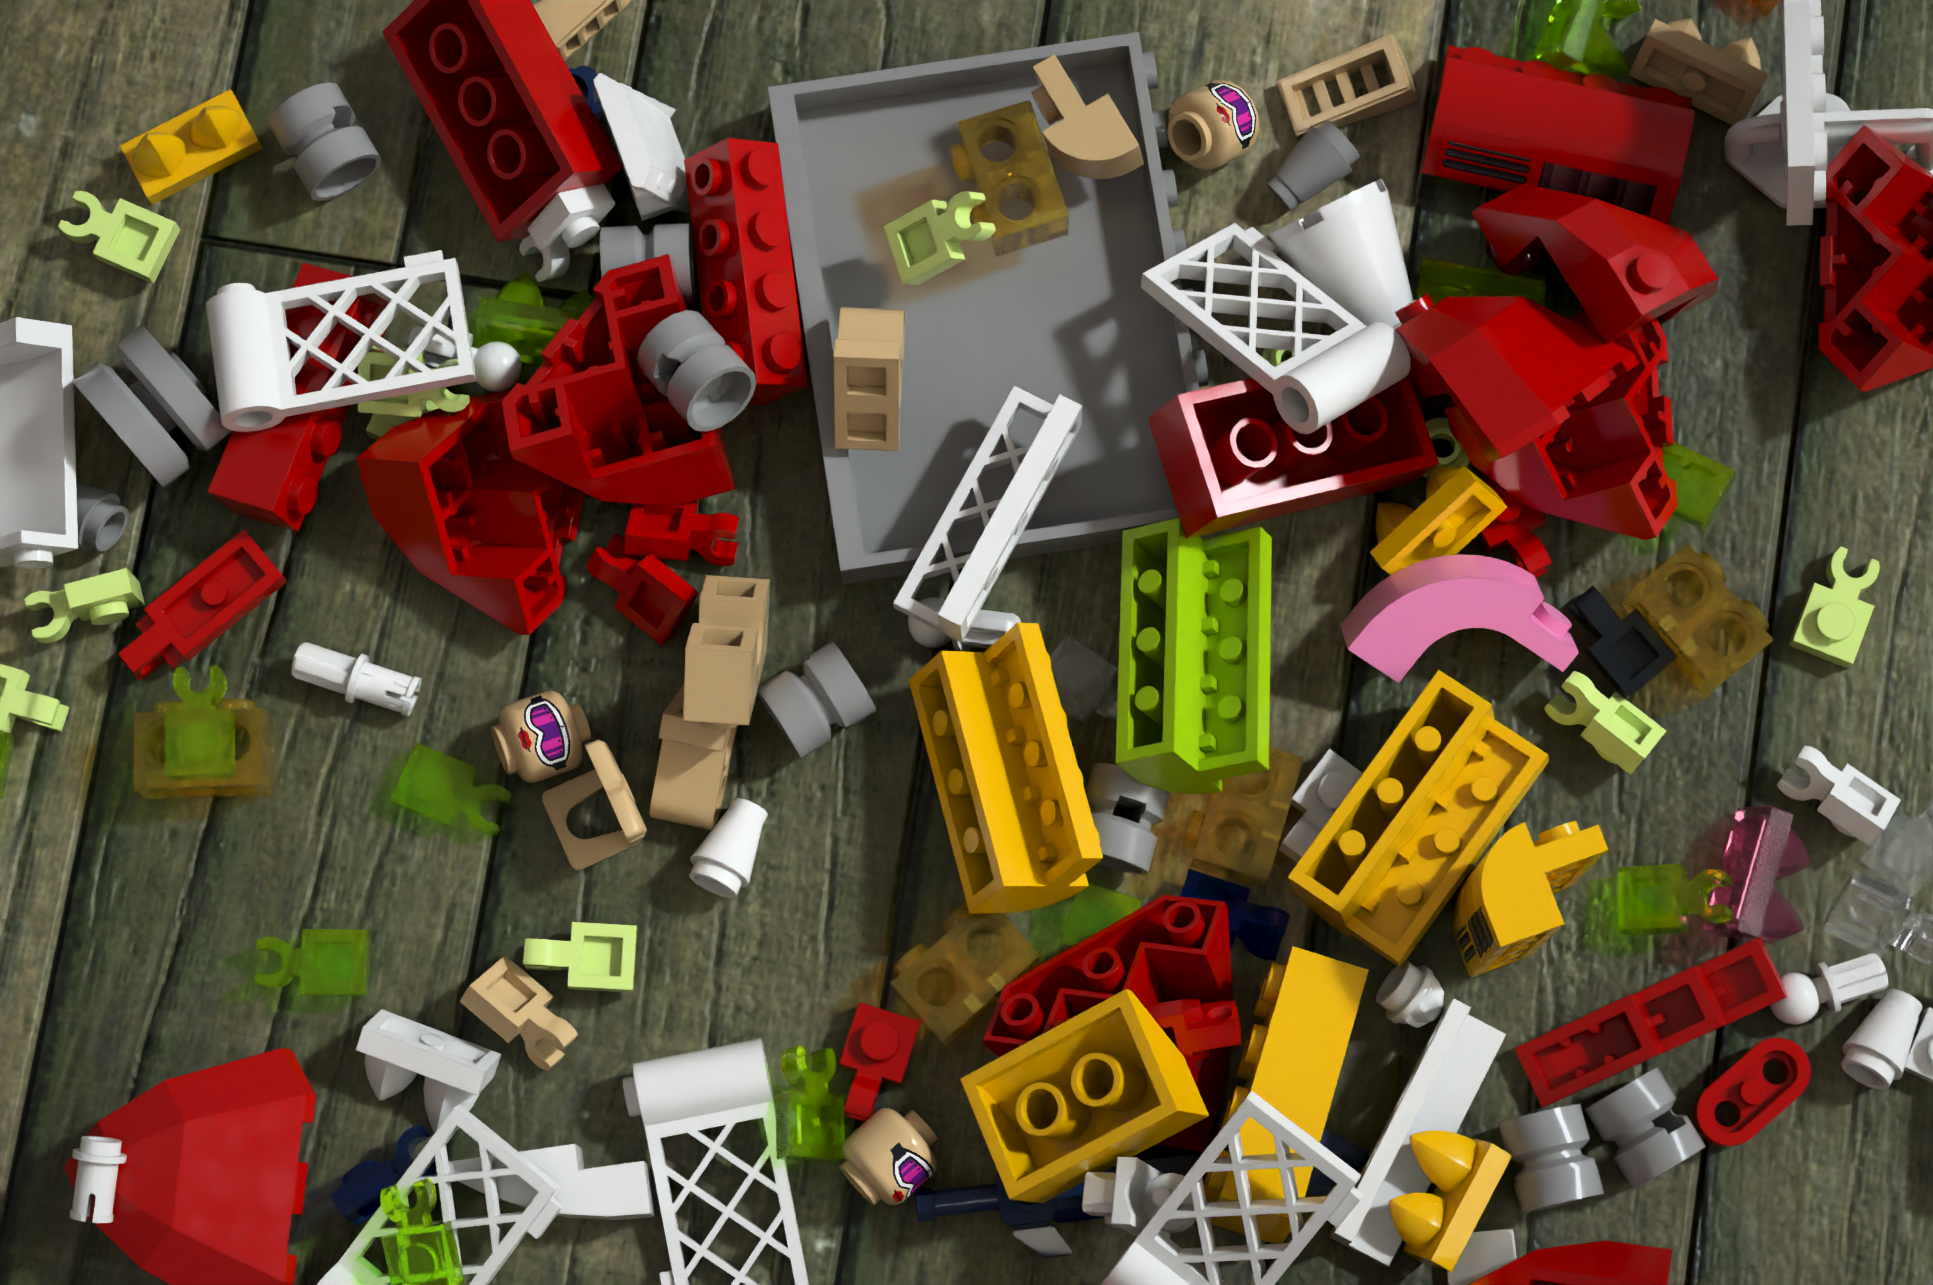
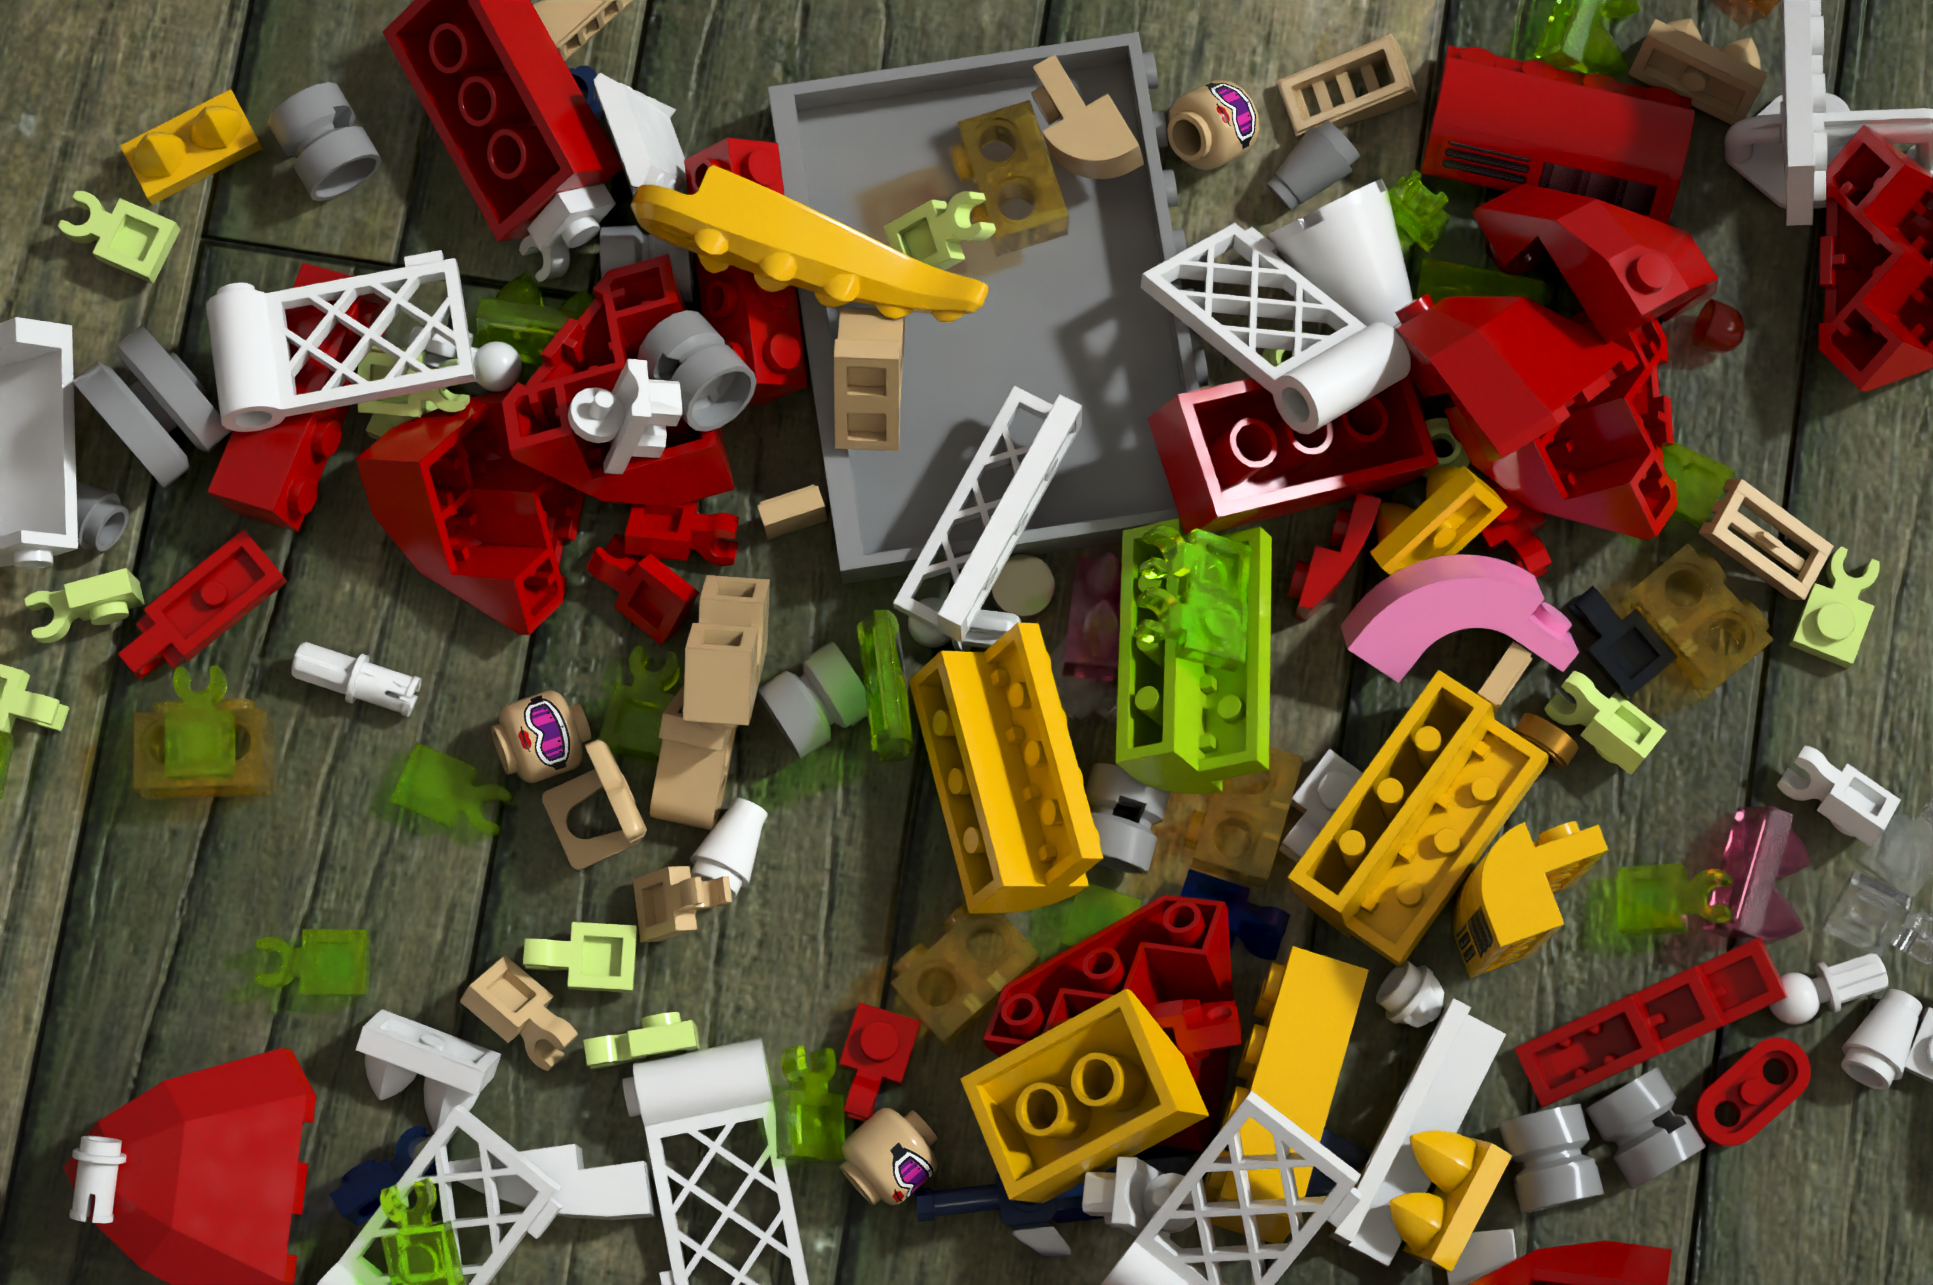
none -> white hips [567,359,682,474]
none -> yellowish green plate [583,1012,700,1070]
none -> clear neon green plate [598,645,680,762]
none -> yellow animal [630,165,989,323]
none -> tan plate [633,866,732,942]
none -> tan tile [757,484,827,540]
none -> clear neon green slope [857,609,913,762]
none -> dark tan tile [991,554,1055,621]
none -> clear pink tile [1062,551,1122,682]
none -> clear neon green plate [1134,587,1249,672]
none -> clear neon green plate [1139,525,1252,613]
none -> red slope [1287,492,1382,622]
none -> clear neon green plate [1388,169,1451,252]
none -> tan tile [1477,641,1533,715]
none -> pearl gold tile [1513,713,1579,769]
none -> clear red hinge [1692,299,1745,354]
none -> tan tile [1699,479,1834,600]

